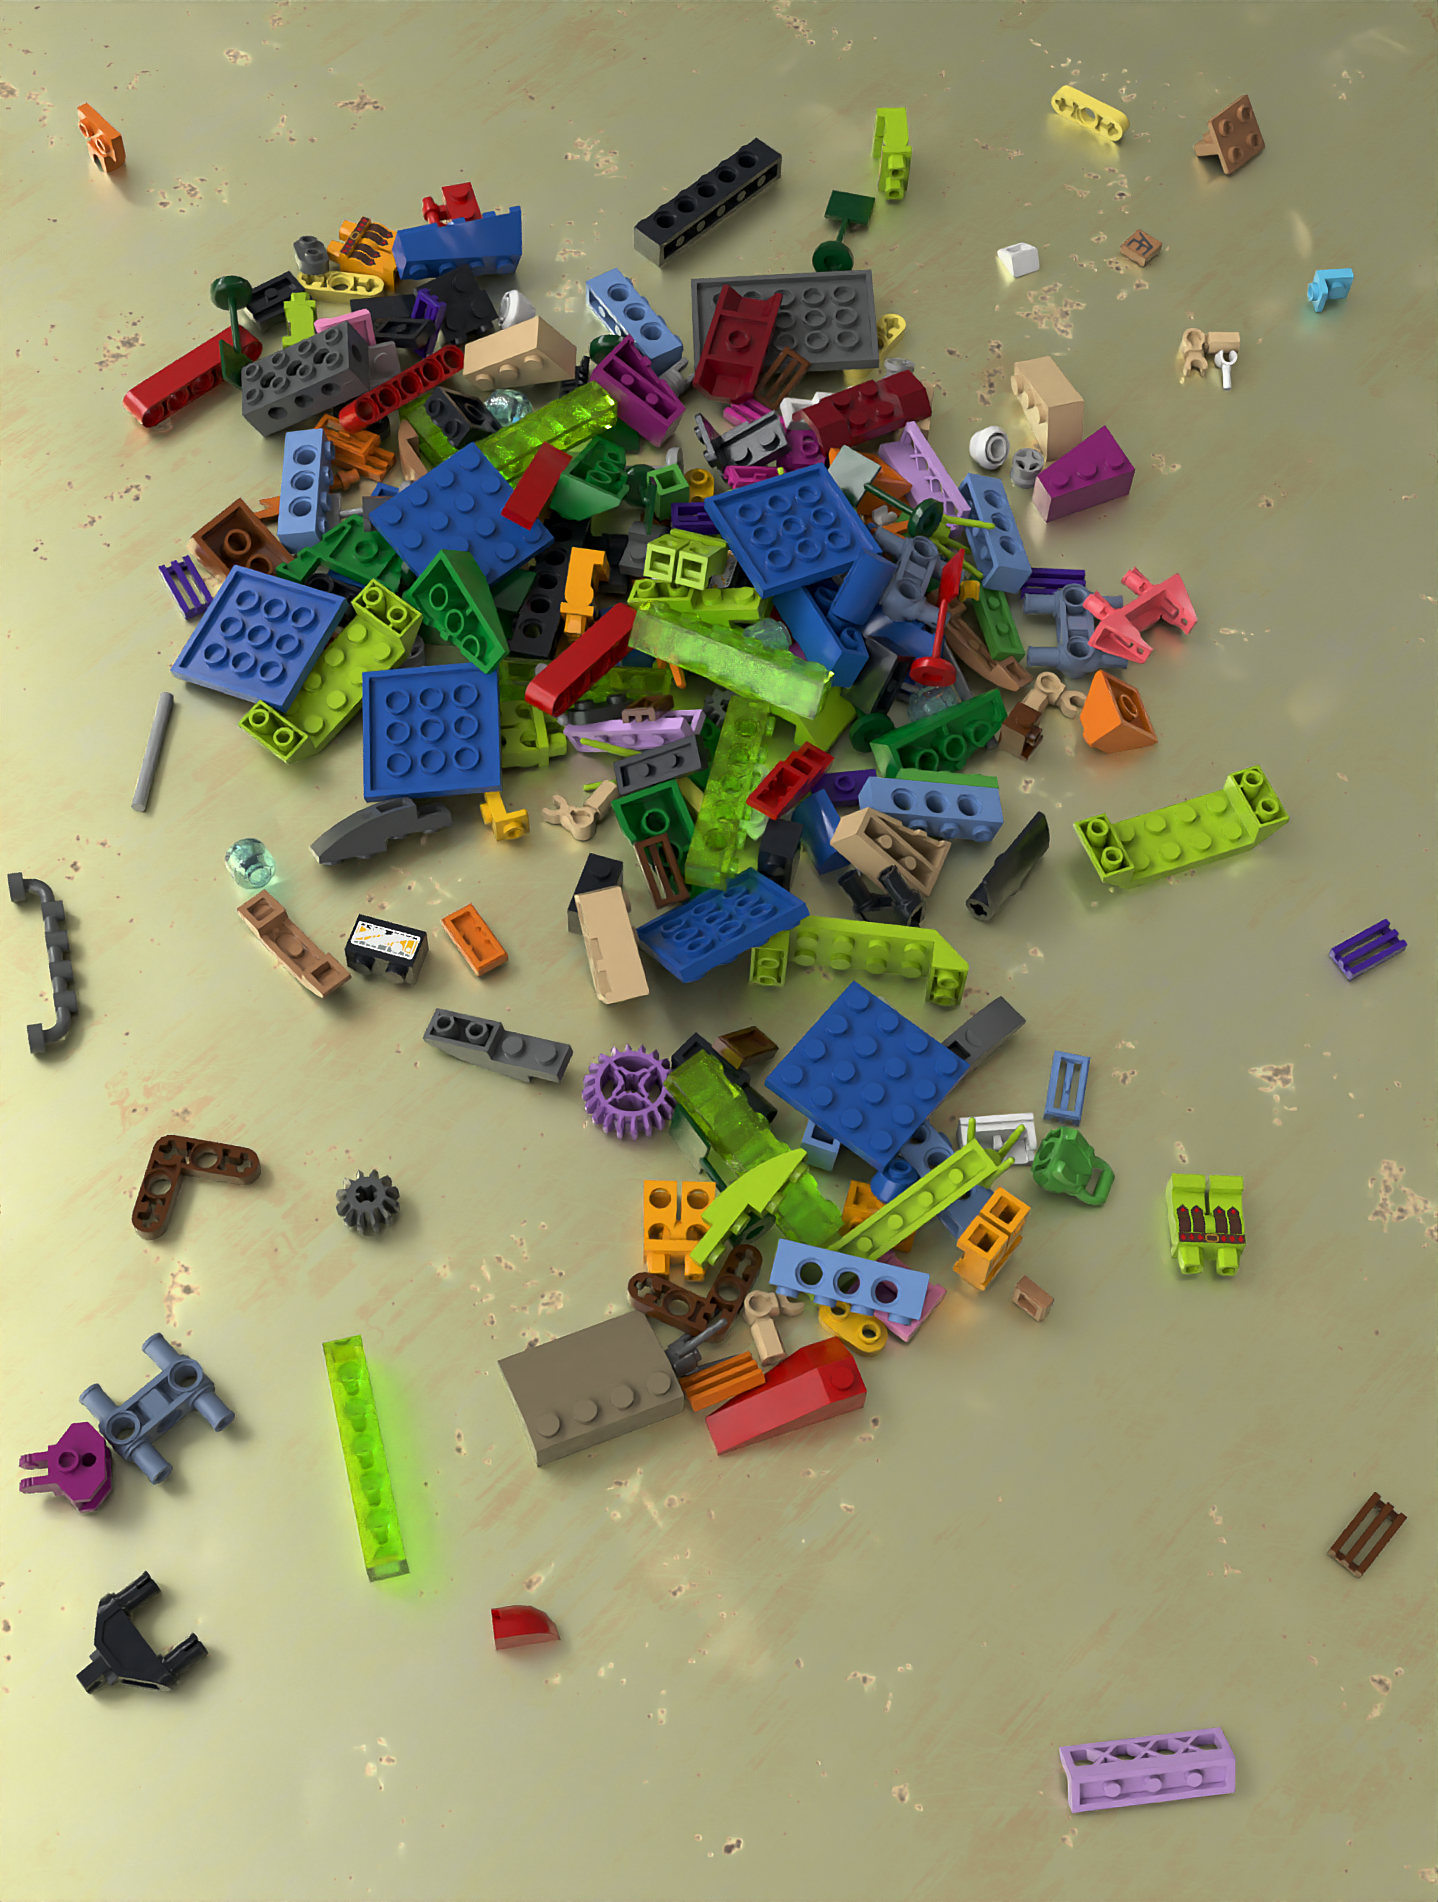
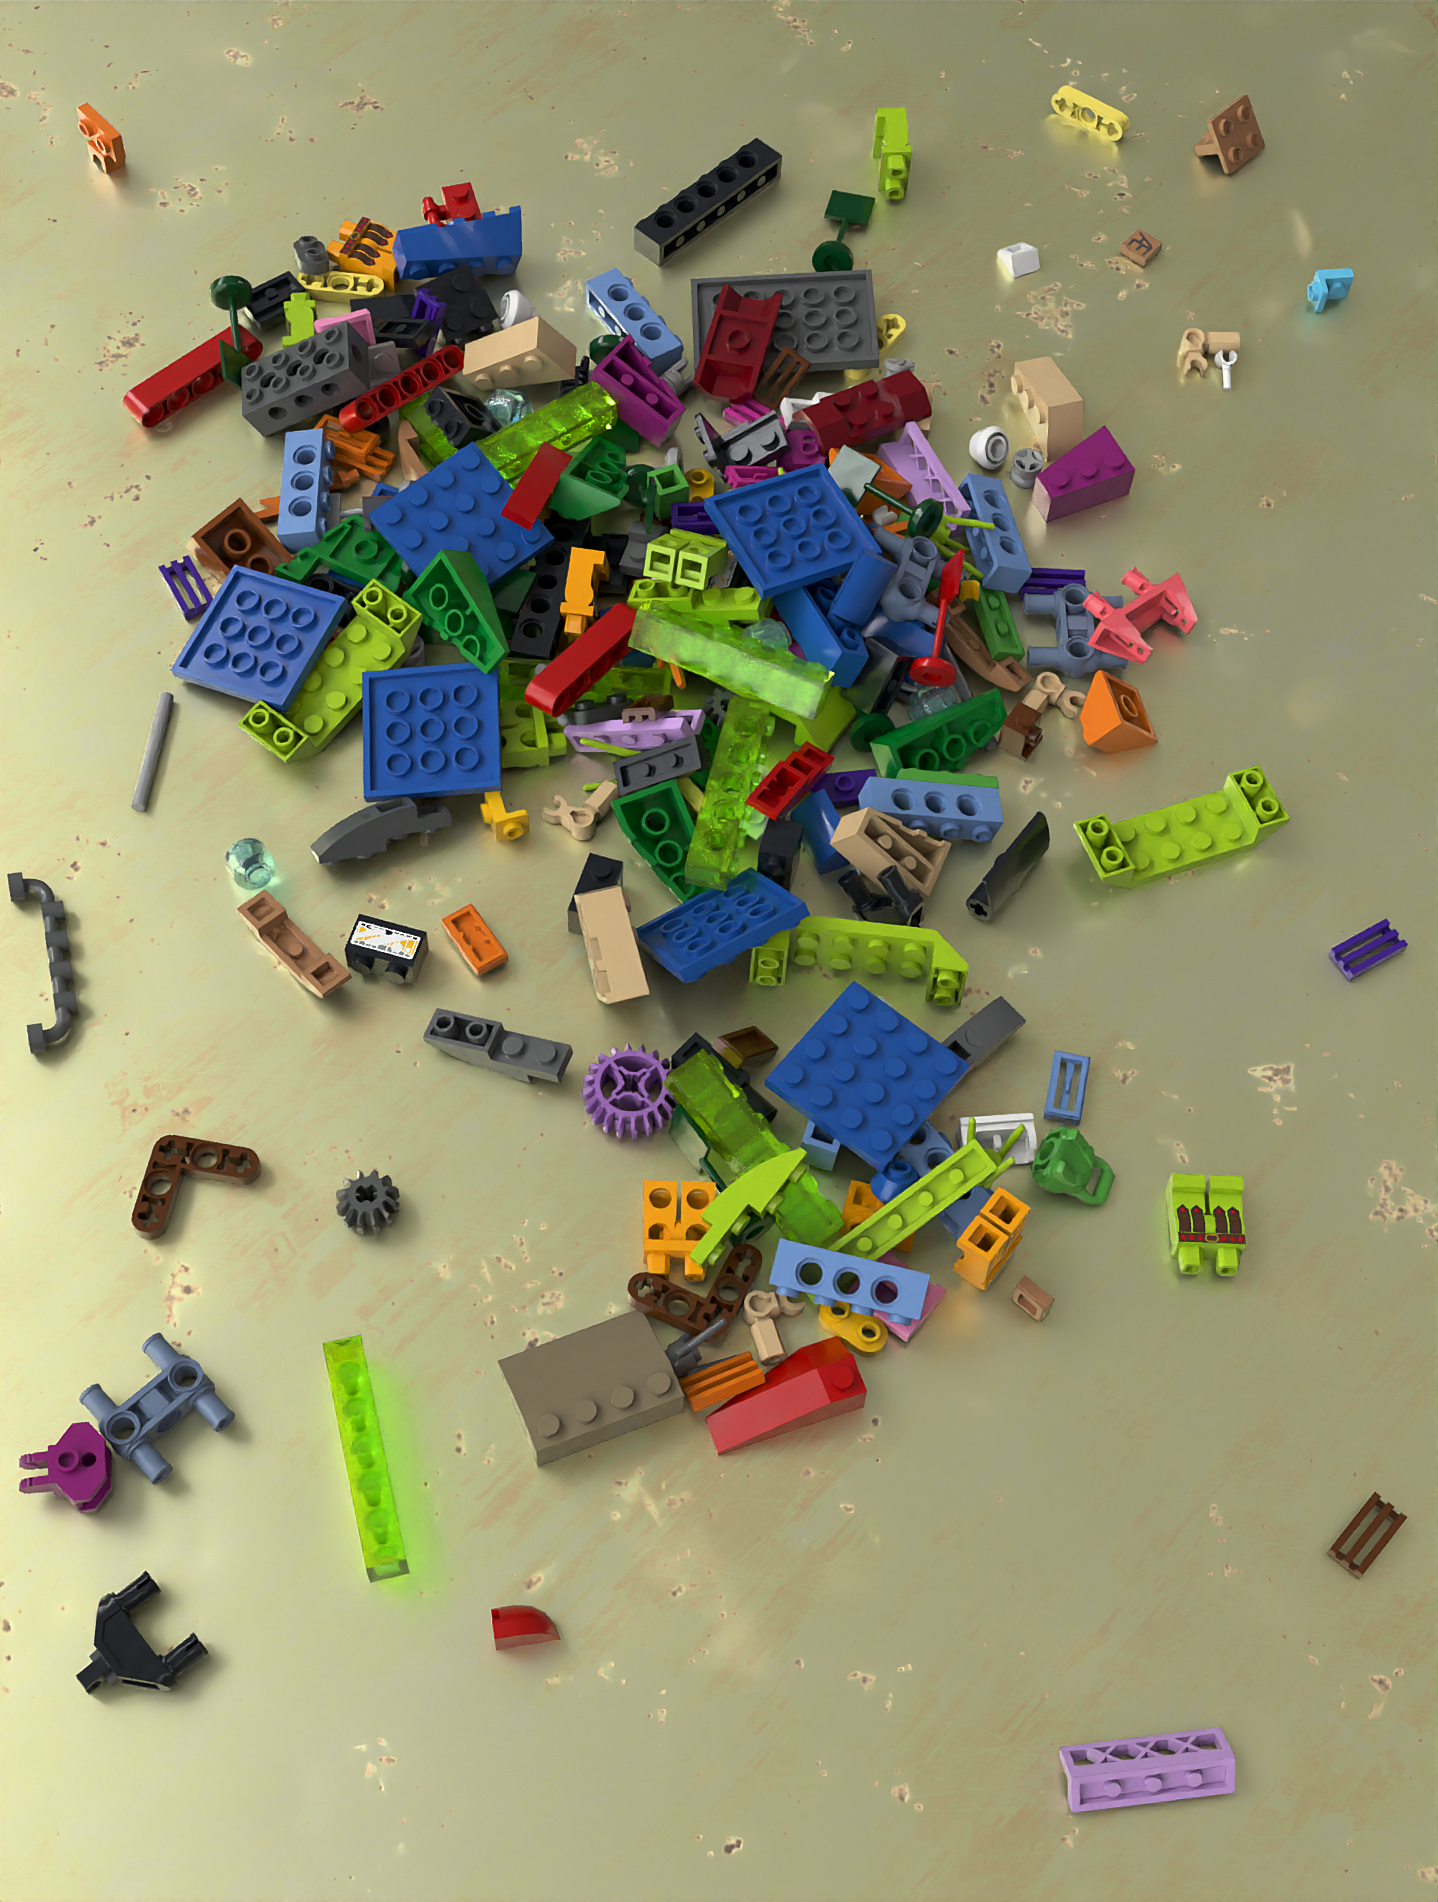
reddish brown tile [633,833,690,911] -> none

